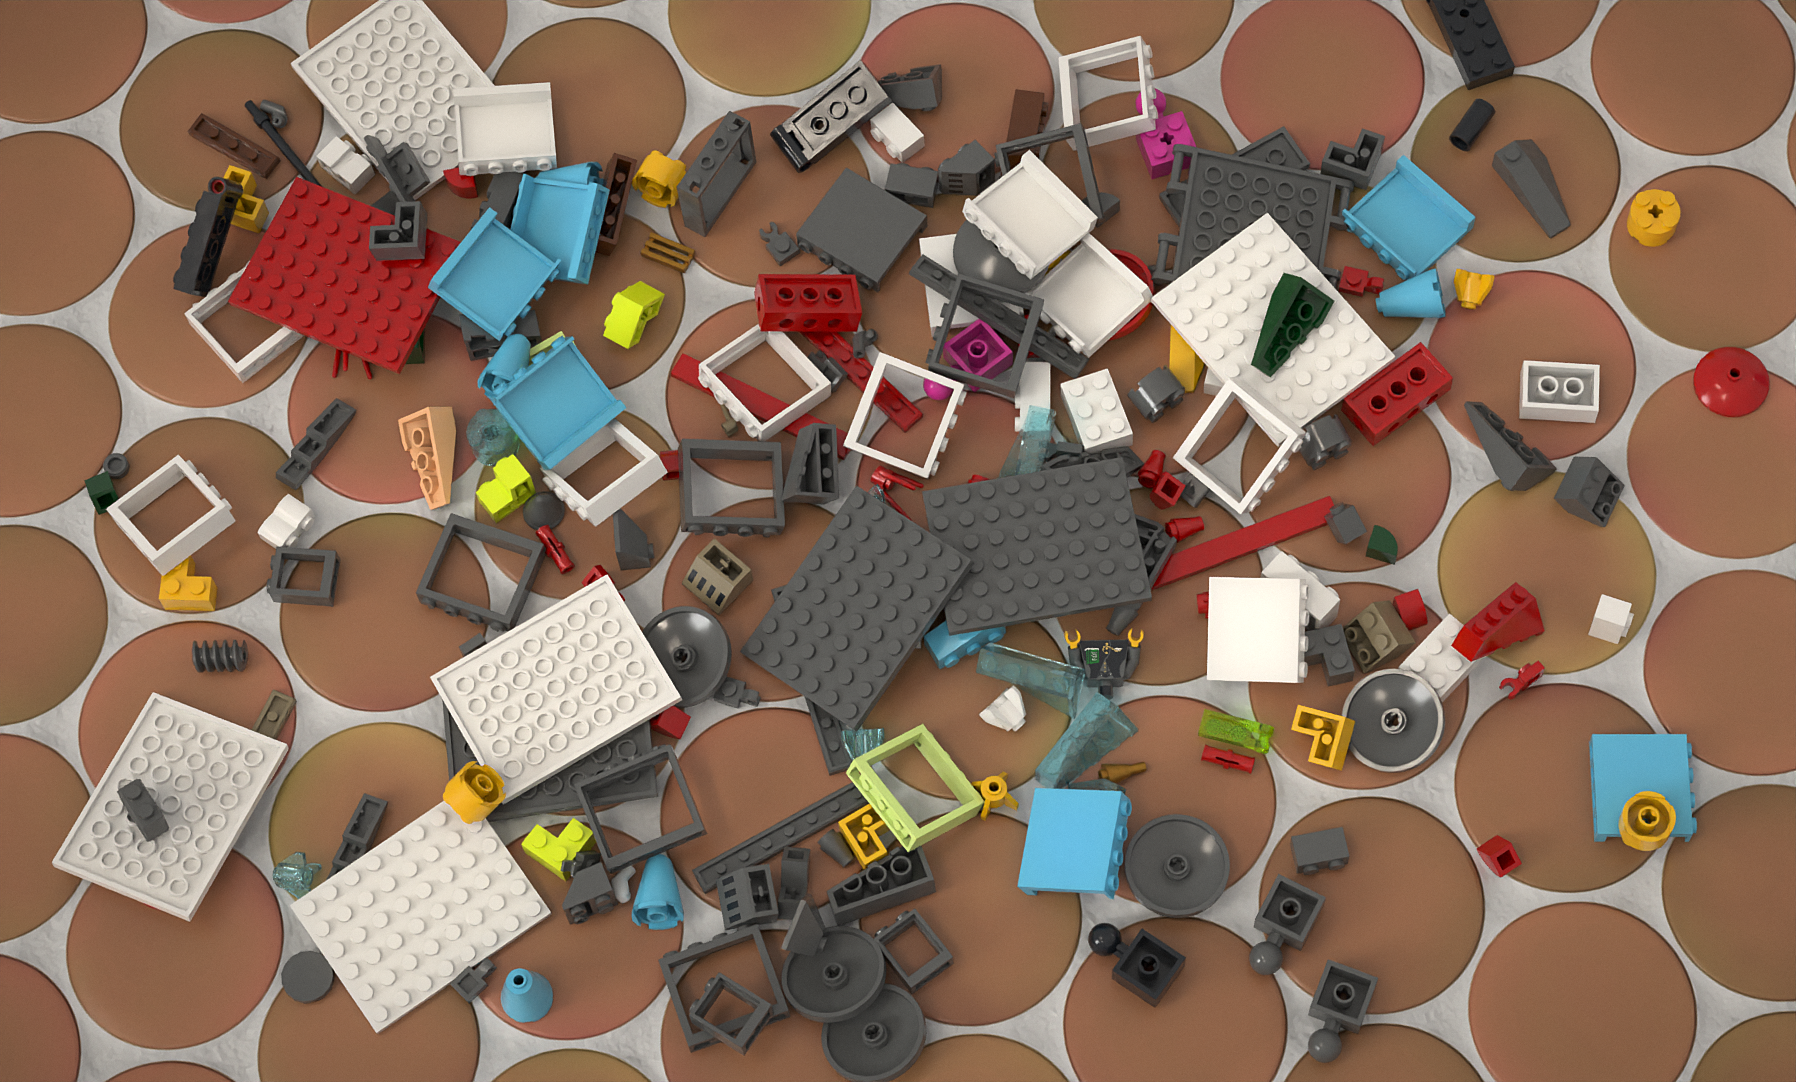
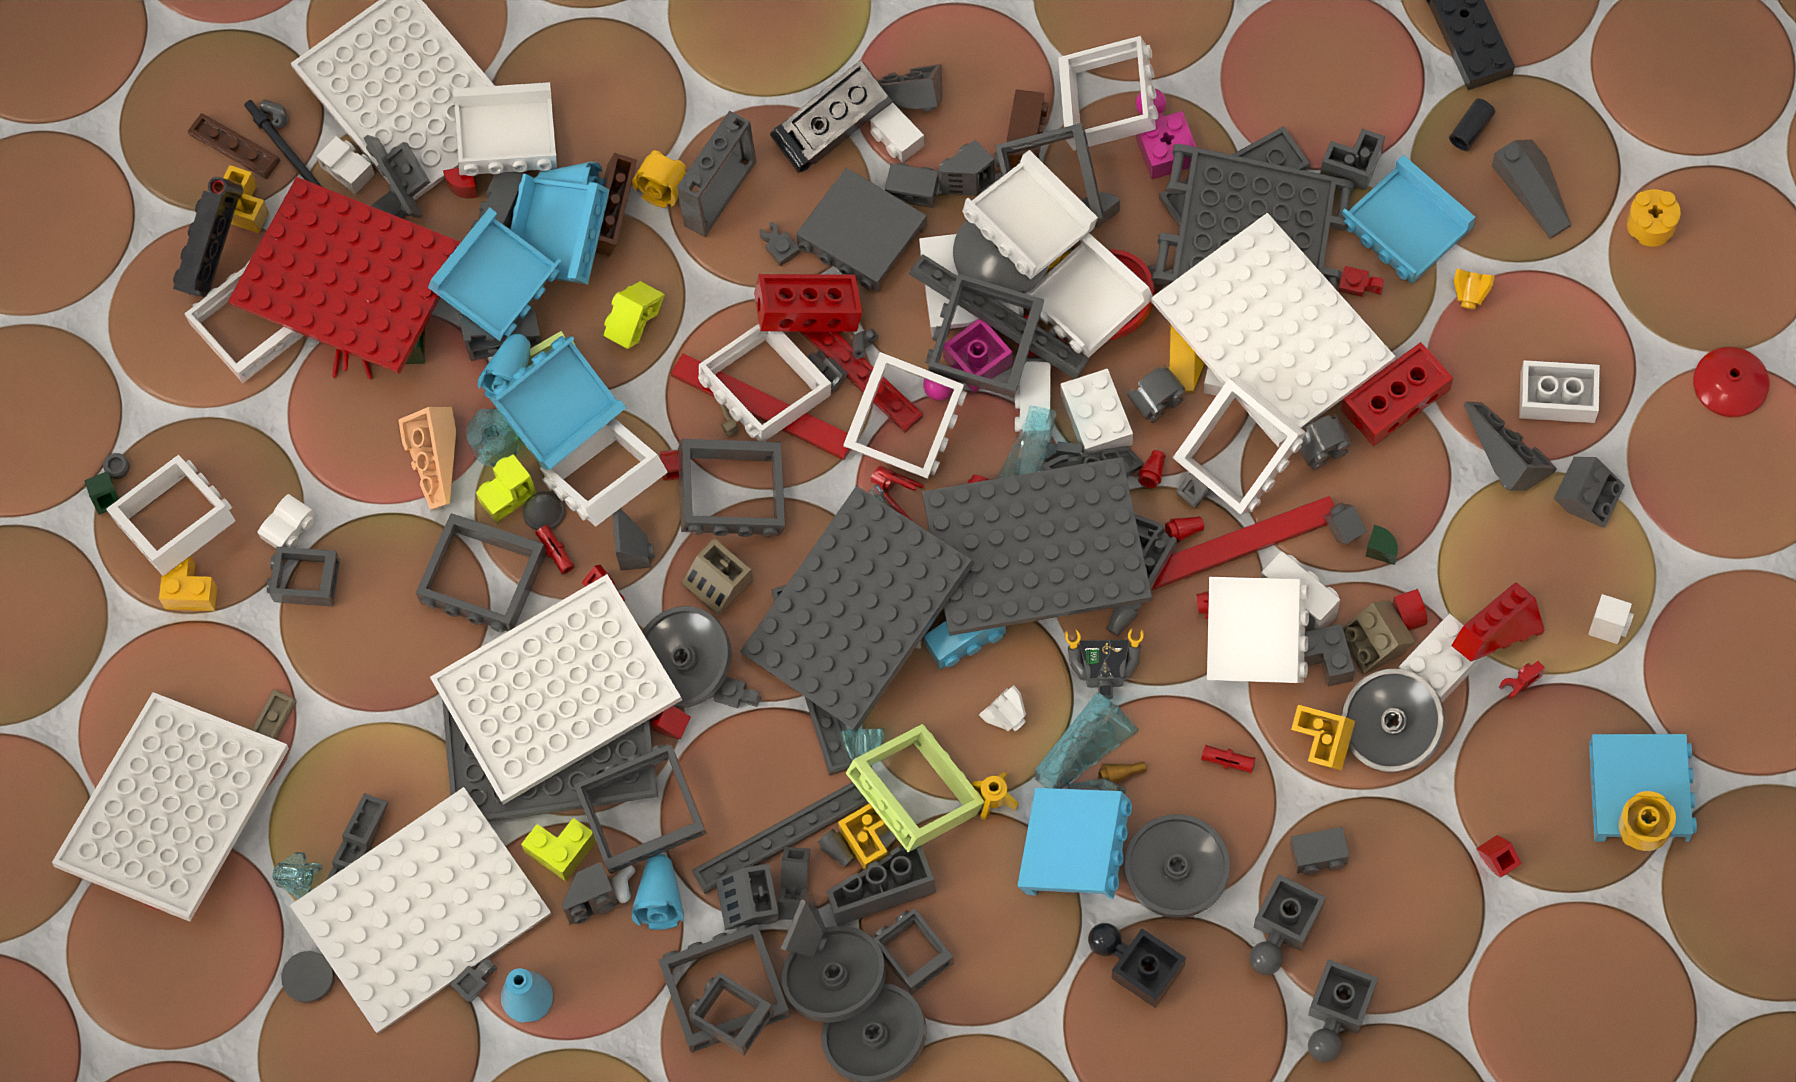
dark grey brick [117,779,169,842] -> none
dark grey piece [192,640,248,673] -> none
dark grey slope [276,398,356,490] -> none
dark grey brick [369,201,428,261] -> none
yellow brick [443,761,506,824] -> none
dark grey tile [459,633,487,657] -> none
dark grey plate [561,850,601,878] -> none
pearl gold tile [640,232,696,274] -> none
dark grey wedge [781,423,839,504] -> none
clear light blue wedge [976,643,1086,719] -> none
red brick [1150,471,1186,510] -> none
clear neon green plate [1198,709,1274,754] -> none
dark green wedge [1251,273,1334,377] -> none
medium azure cone [1376,268,1446,318] -> none

